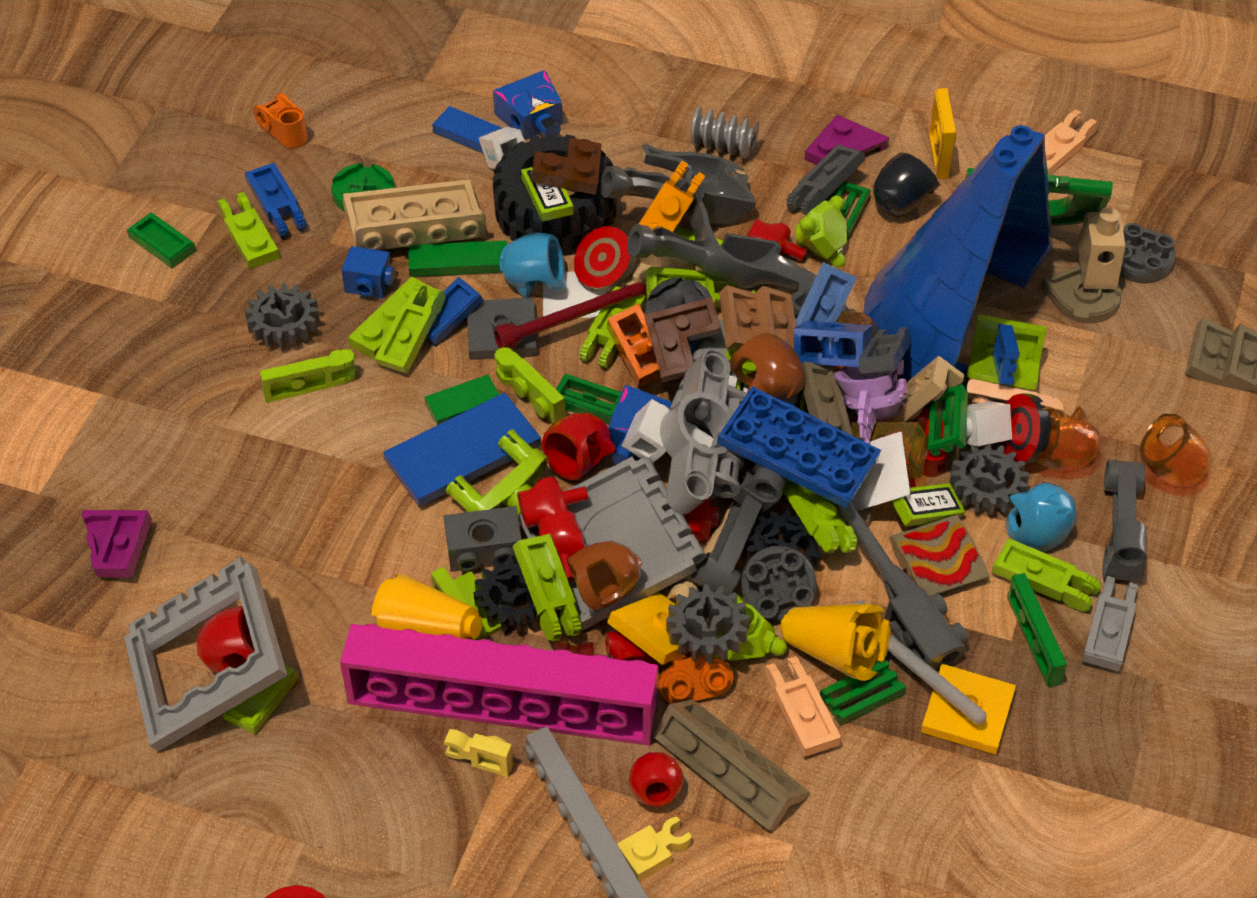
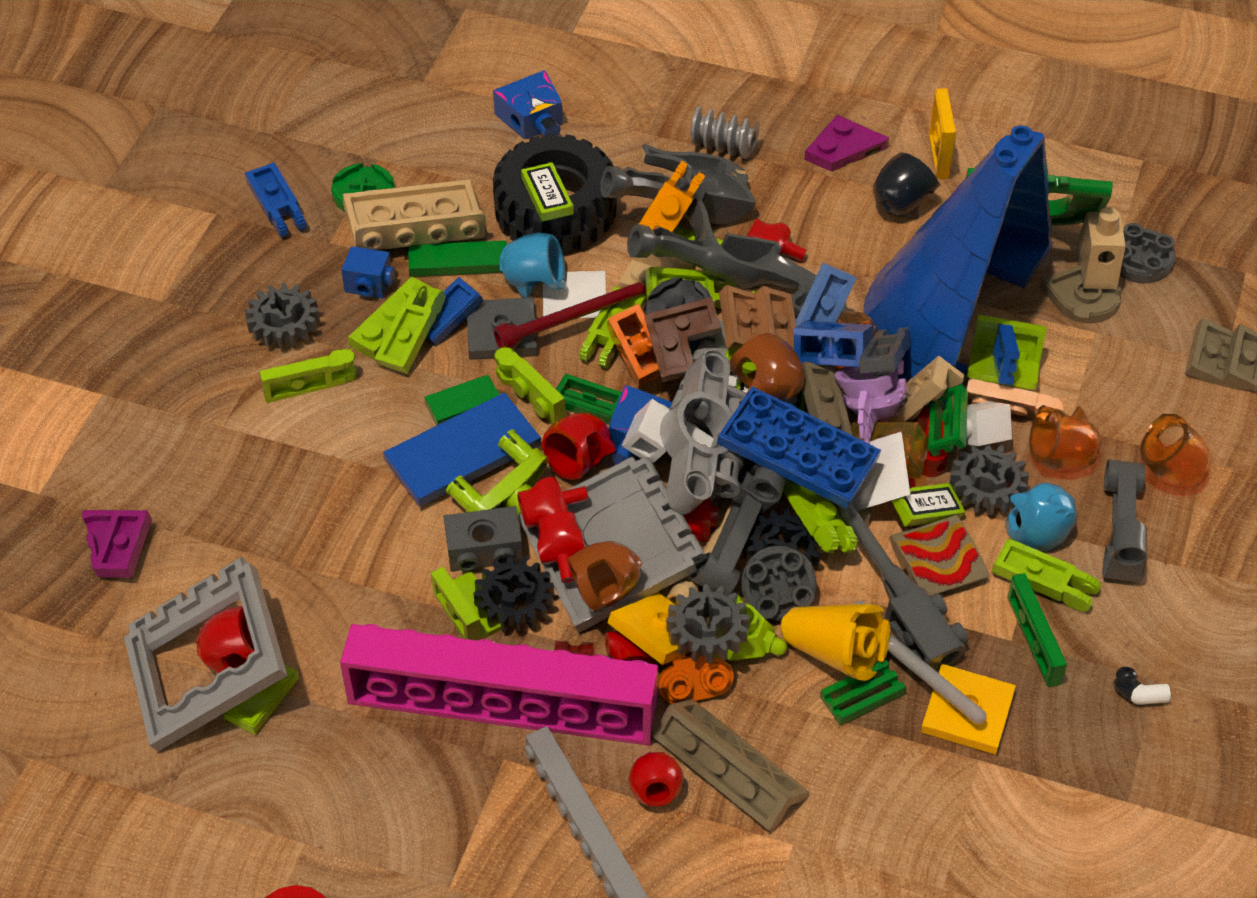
green tile [127,212,196,268] -> none
lime hinge [218,192,280,270] -> none
orange piece [253,93,308,148] -> none
yellow cone [371,574,482,640] -> none
blue tile [432,106,502,153] -> none
light yellow plate [444,729,513,777] -> none
white brick [479,127,524,169] -> none
lime hinge [512,534,582,641] -> none
reddish brown plate [530,137,601,195] -> none
red tile [574,226,637,292] -> none
light yellow plate [617,817,692,882] -> none
light nougat hinge [765,656,841,757] -> none
dark grey hinge [786,145,865,215] -> none
lime rock [796,196,847,267] -> none
green tile [833,182,871,240] -> none
tile [999,393,1051,464] -> none
light nougat hinge [1044,109,1099,175] -> none
light grey hinge [1082,576,1138,672] -> none
none -> arm [1114,667,1171,705]

